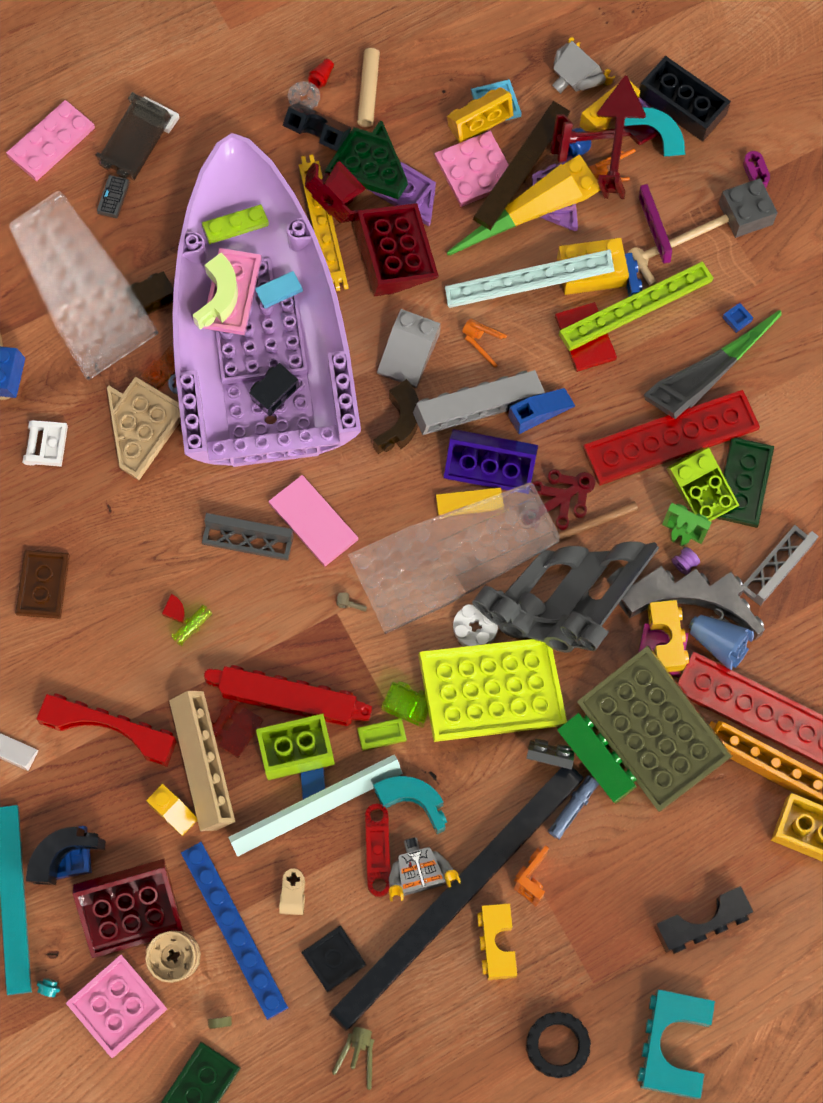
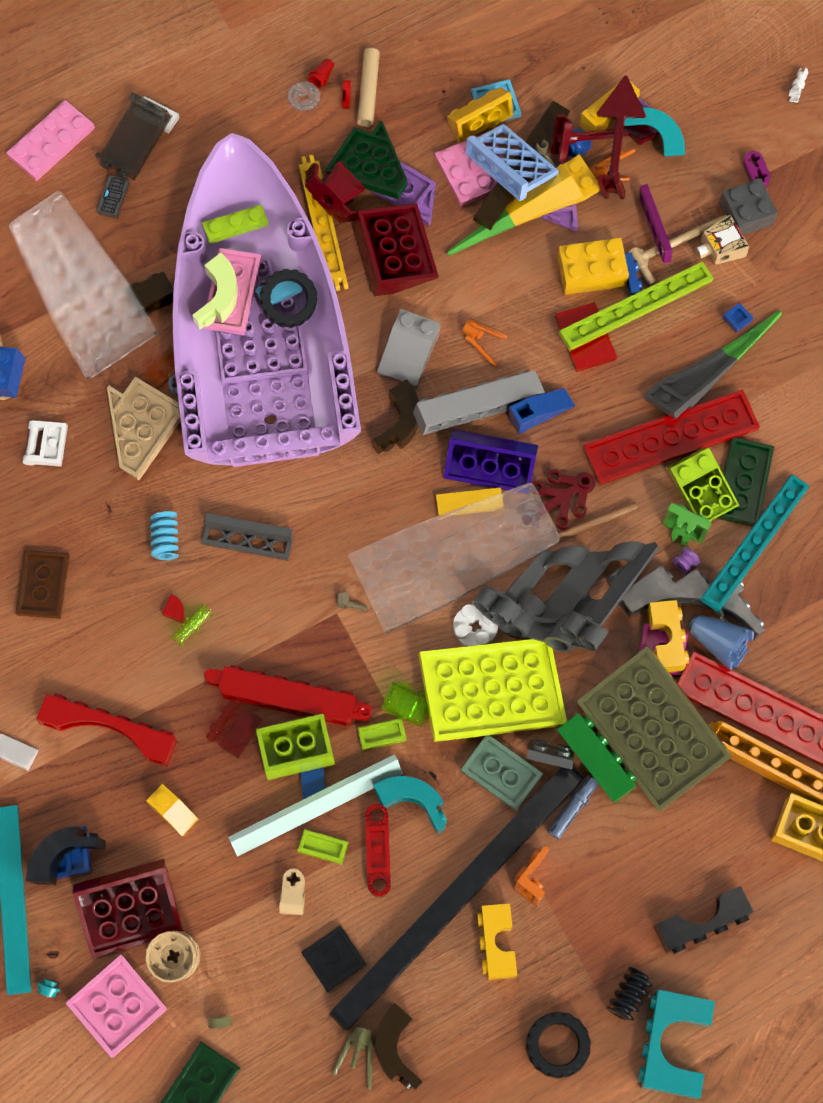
tan brick [169,691,235,831] -> none
blue plate [181,842,288,1020] -> none
black brick [249,363,300,416] -> none
bright pink tile [268,475,358,567] -> none
black arch [282,103,352,151] -> none
torso [388,837,461,902] -> none
light aqua tile [445,249,615,308] -> none
light grey torso [552,37,615,94] -> none
black brick [639,56,731,142] -> none
light grey fence [743,525,819,606] -> none
none -> medium azure piece [150,511,179,560]
none -> black tyre [260,269,317,328]
none -> lime tile [298,829,349,865]
none -> red tile [342,80,352,109]
none -> dark brown arch [376,1003,423,1090]
none -> sand green plate [460,735,543,811]
none -> light blue fence [465,124,558,201]
none -> dark tan hand [535,140,556,167]
none -> black piece [606,966,653,1021]
none -> torso [695,215,749,265]
none -> teal tile [700,474,810,613]
none -> white piece [789,67,808,103]

